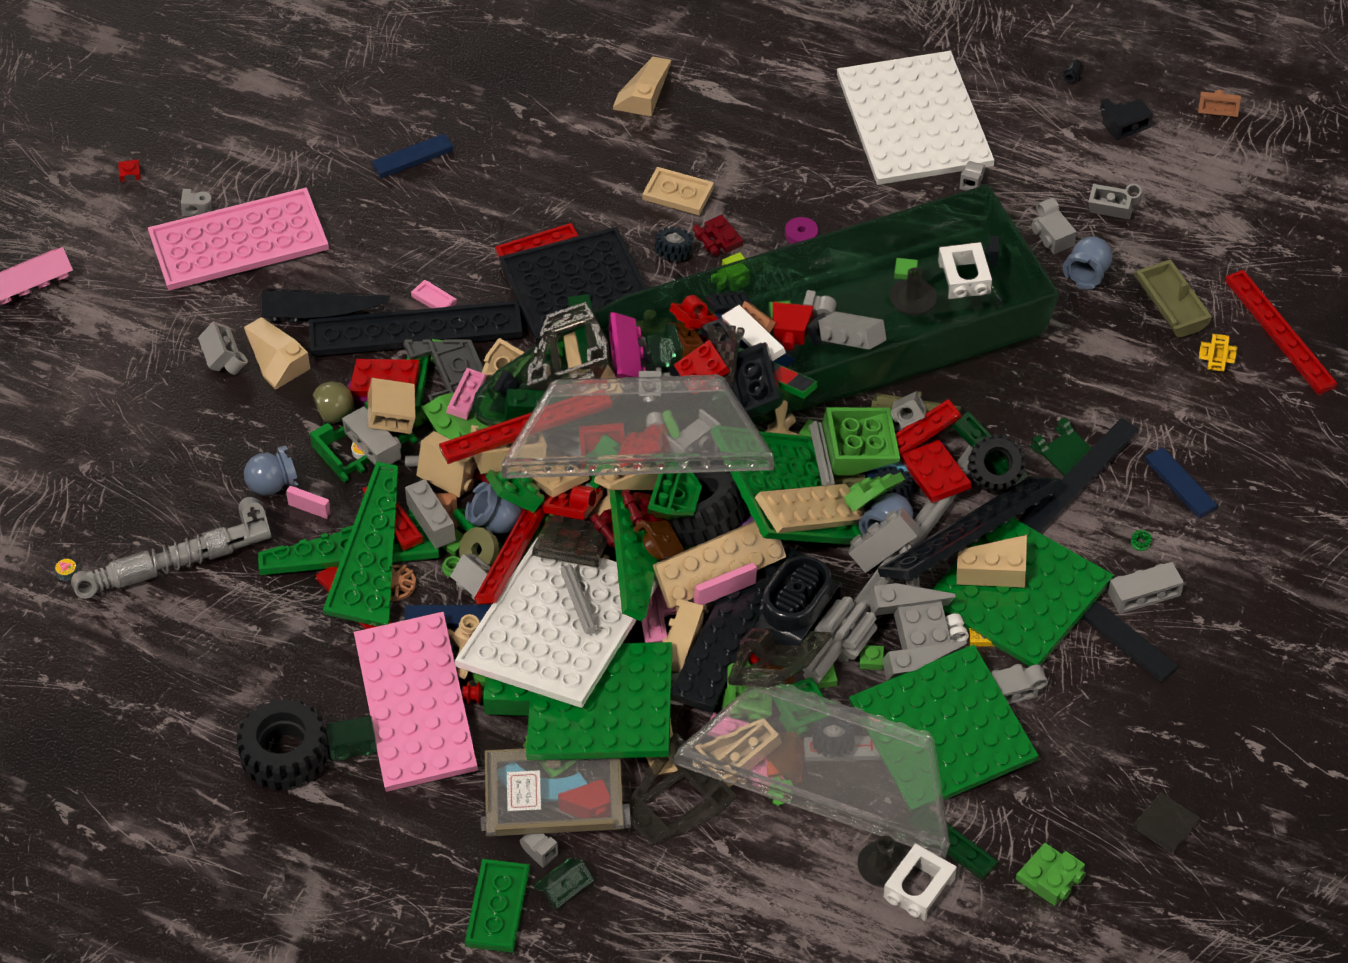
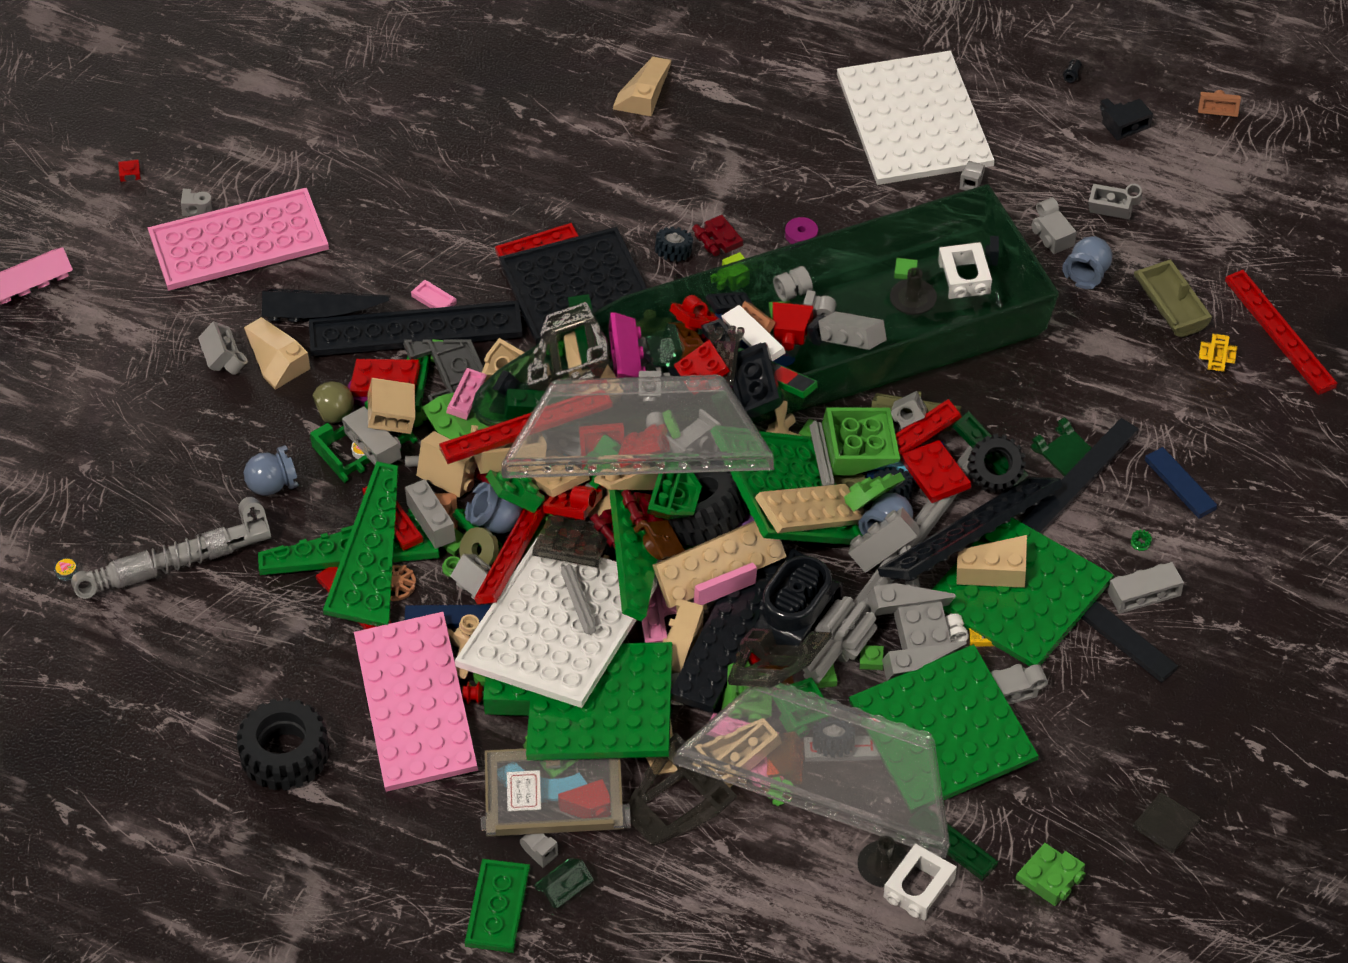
bright pink tile [286,486,331,519] -> none
clear green brick [325,716,377,760] -> none
dark blue tile [372,134,453,178] -> none
tan plate [642,167,714,216] -> none
none -> light grey wheel [773,266,813,302]

